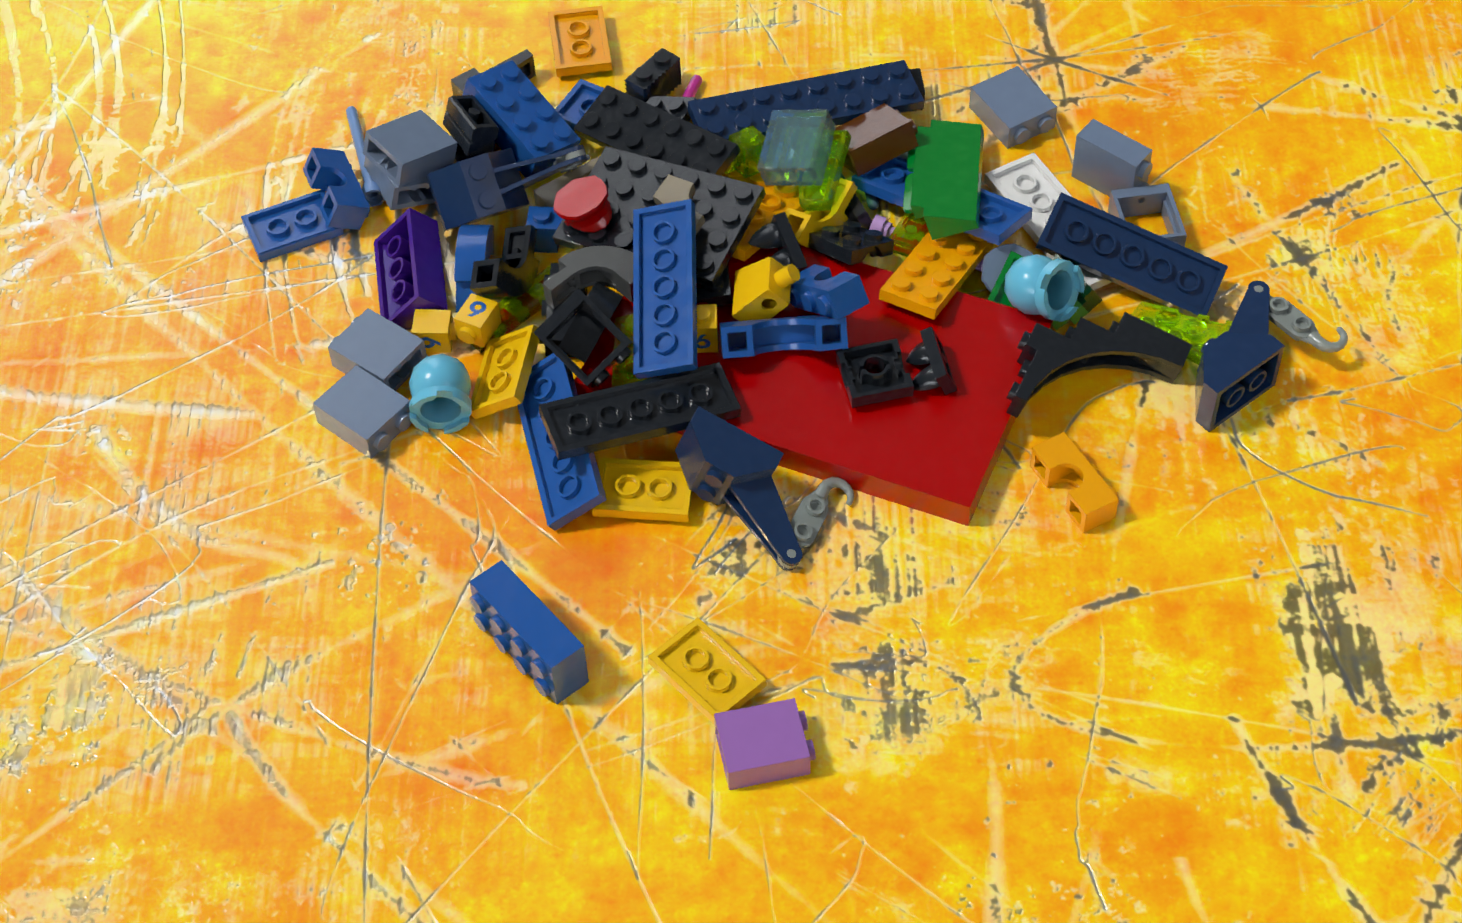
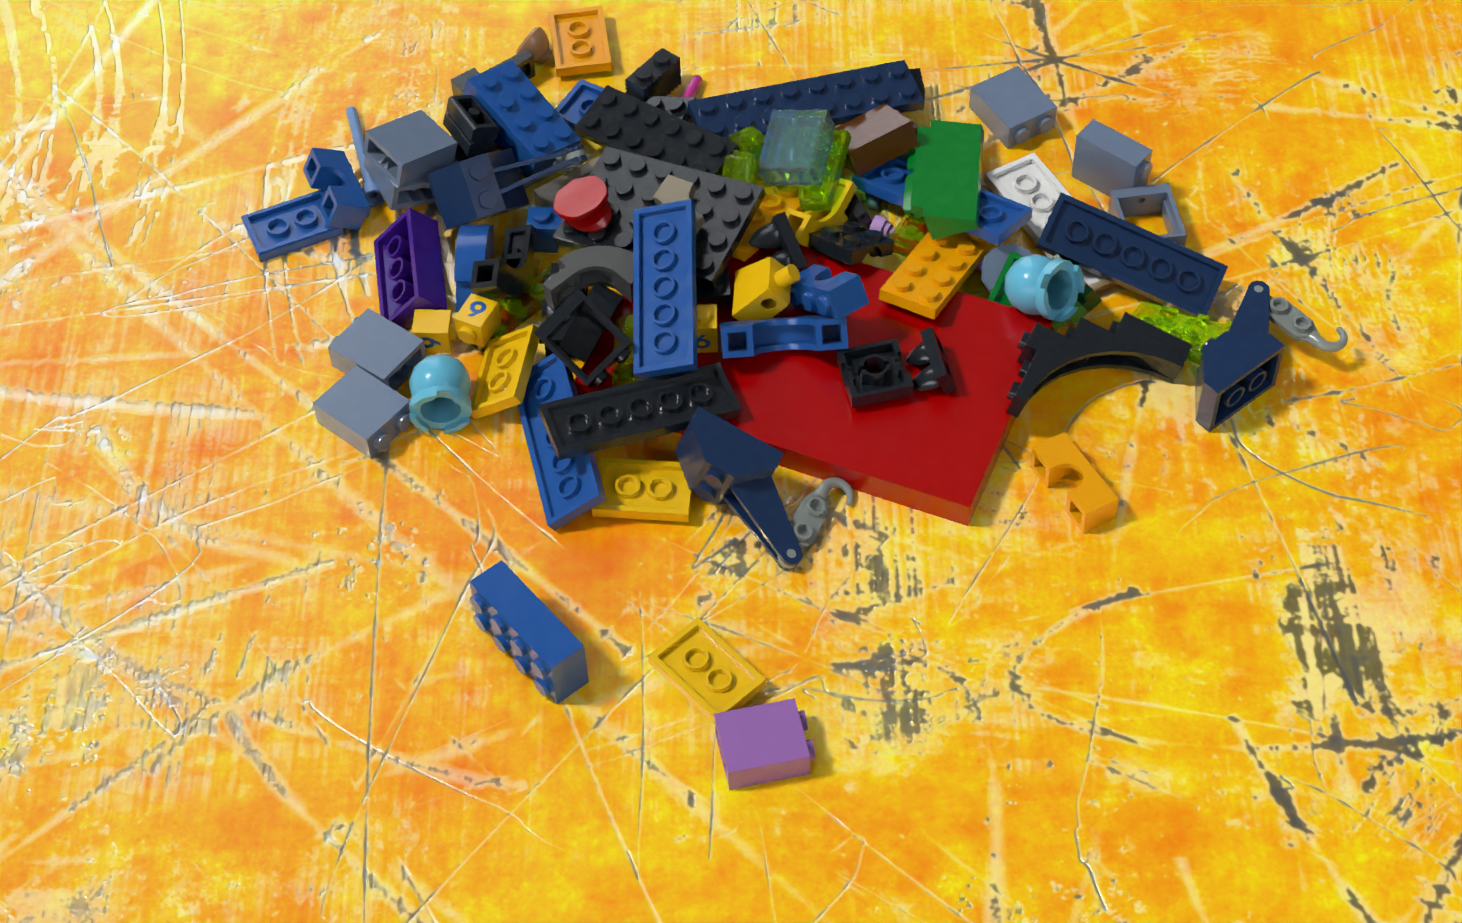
none -> medium nougat brick [516,27,553,64]
none -> clear neon green head [722,150,762,185]

